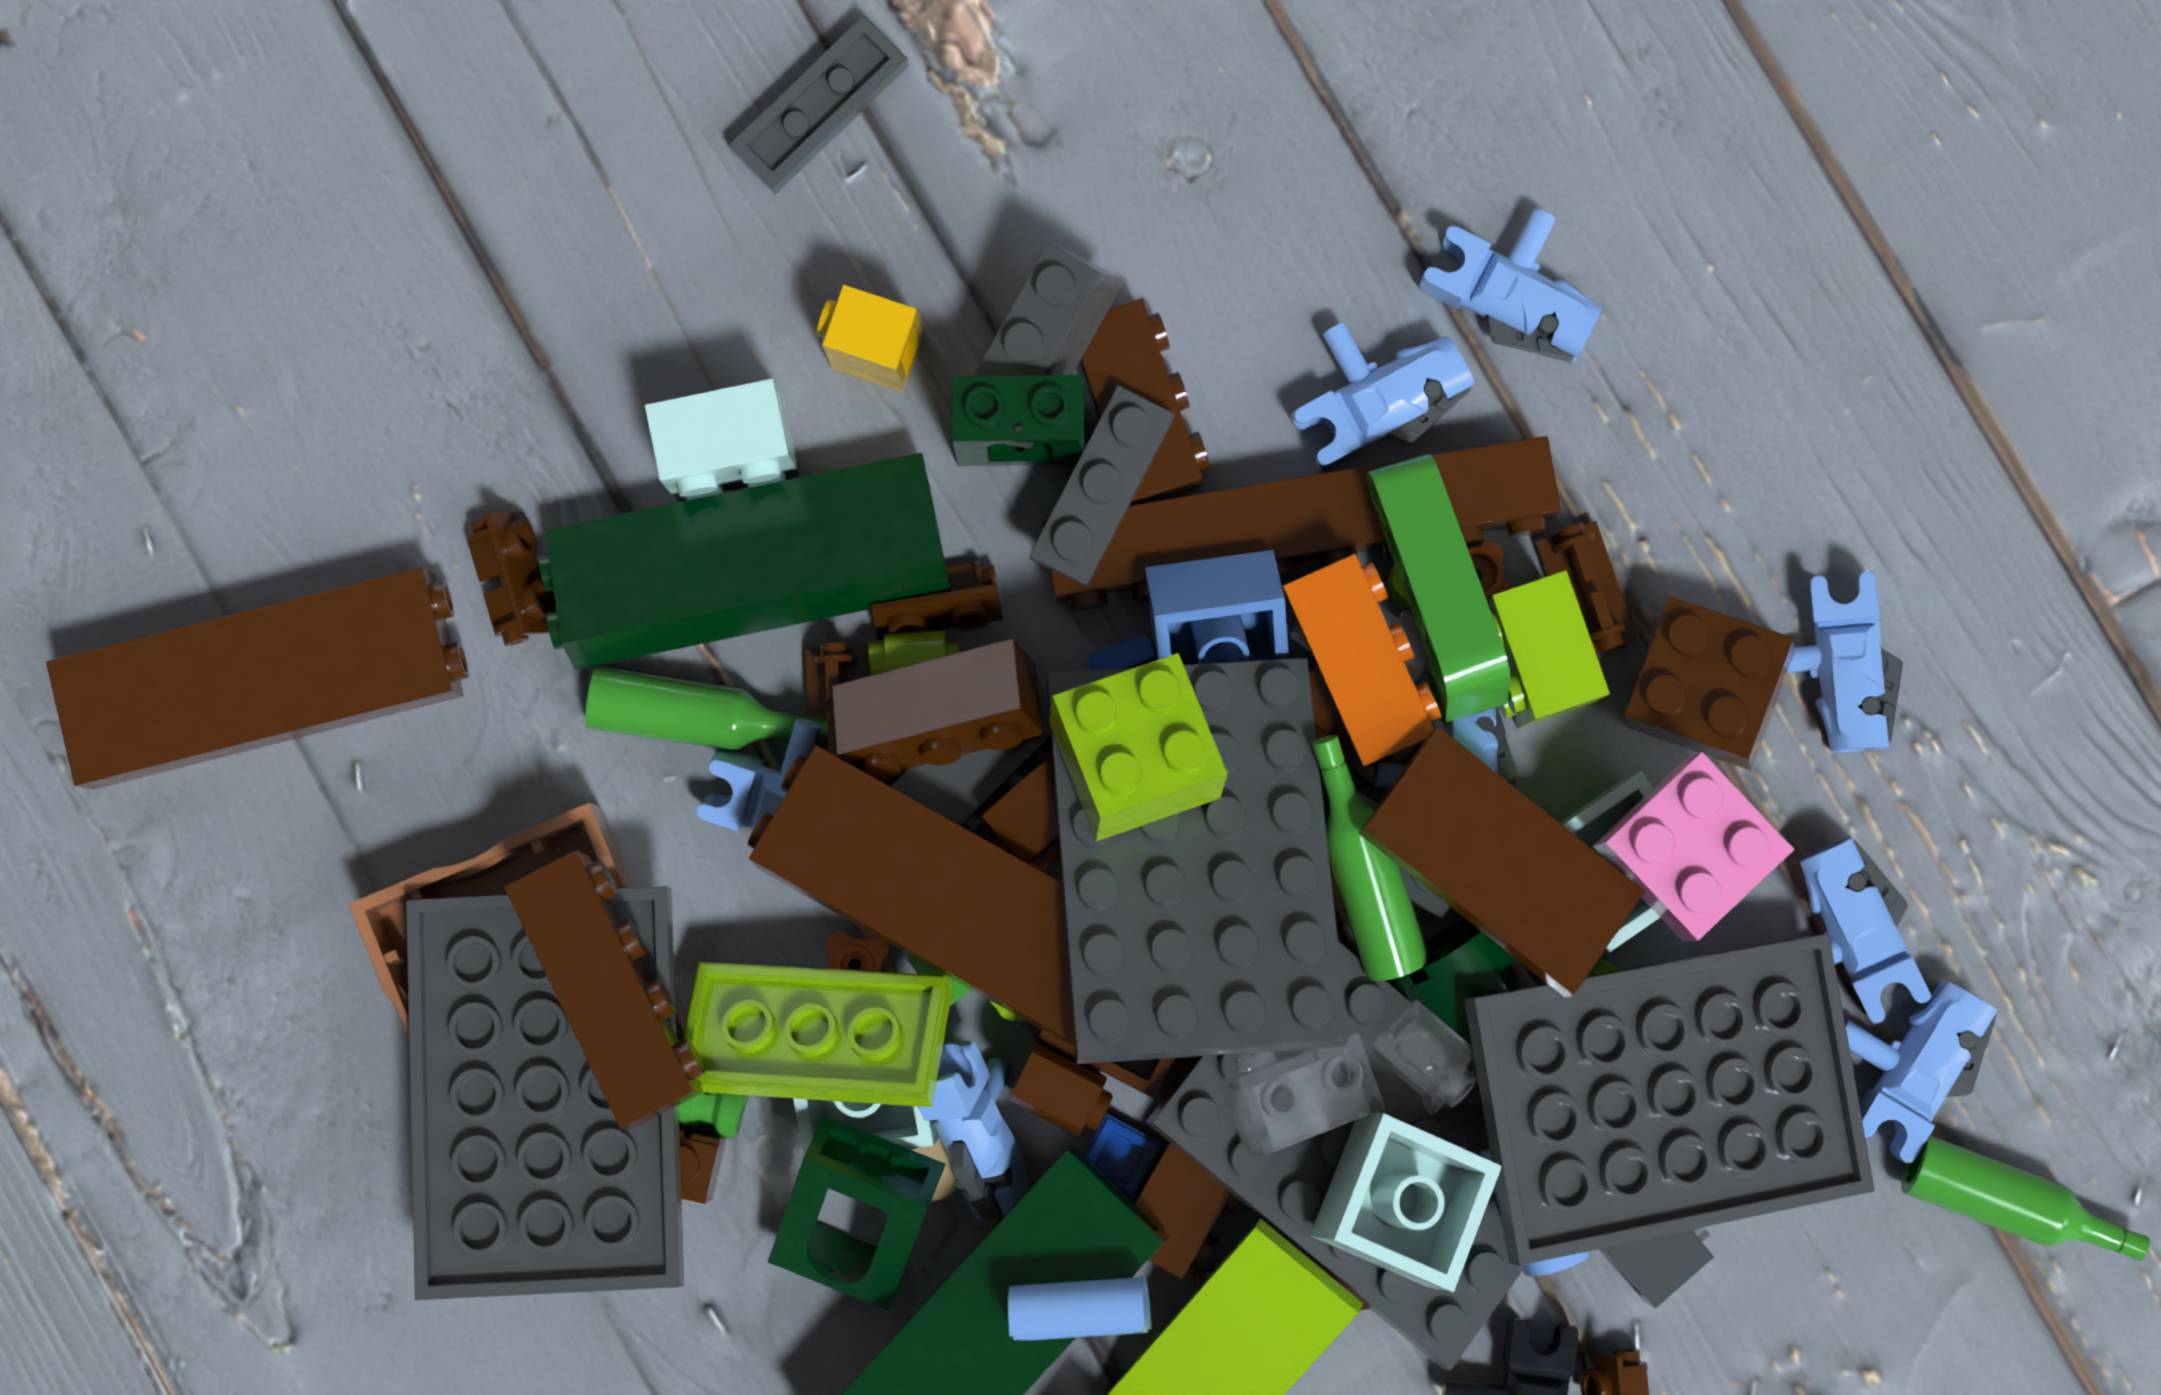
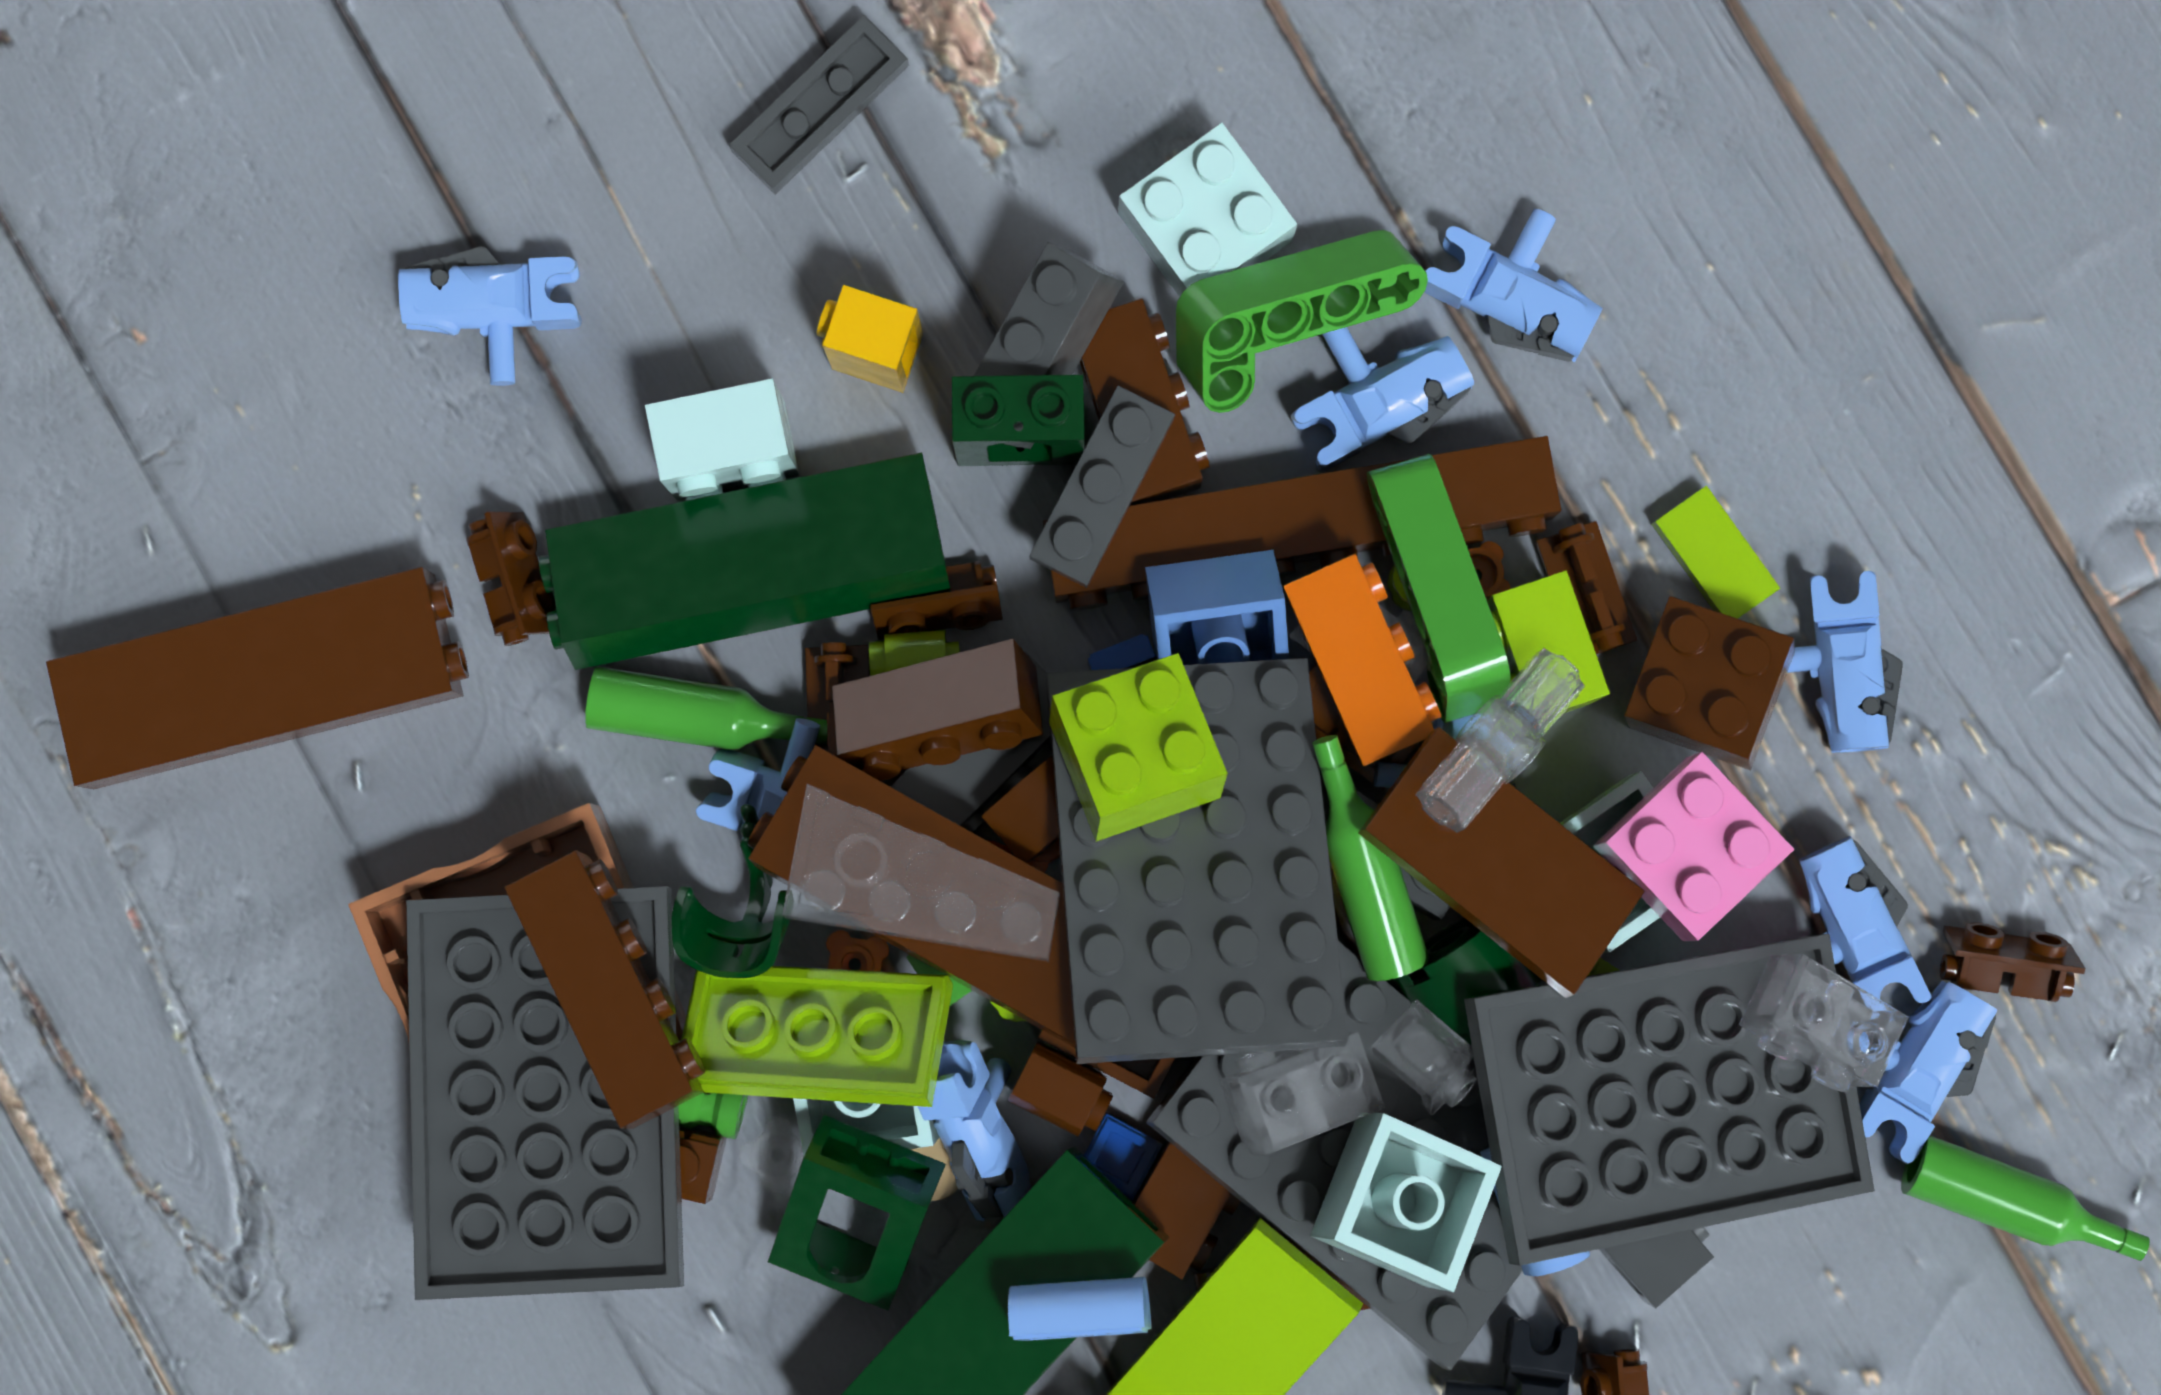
none -> light blue piece [398,247,582,386]
none -> dark green helmet [672,804,795,978]
none -> clear wing [782,784,1060,962]
none -> light aqua brick [1118,123,1298,297]
none -> bright green beam [1176,230,1428,413]
none -> clear piece [1415,648,1585,833]
none -> lime tile [1651,485,1781,619]
none -> clear brick [1739,954,1909,1092]
none -> reddish brown hinge [1940,922,2086,1002]

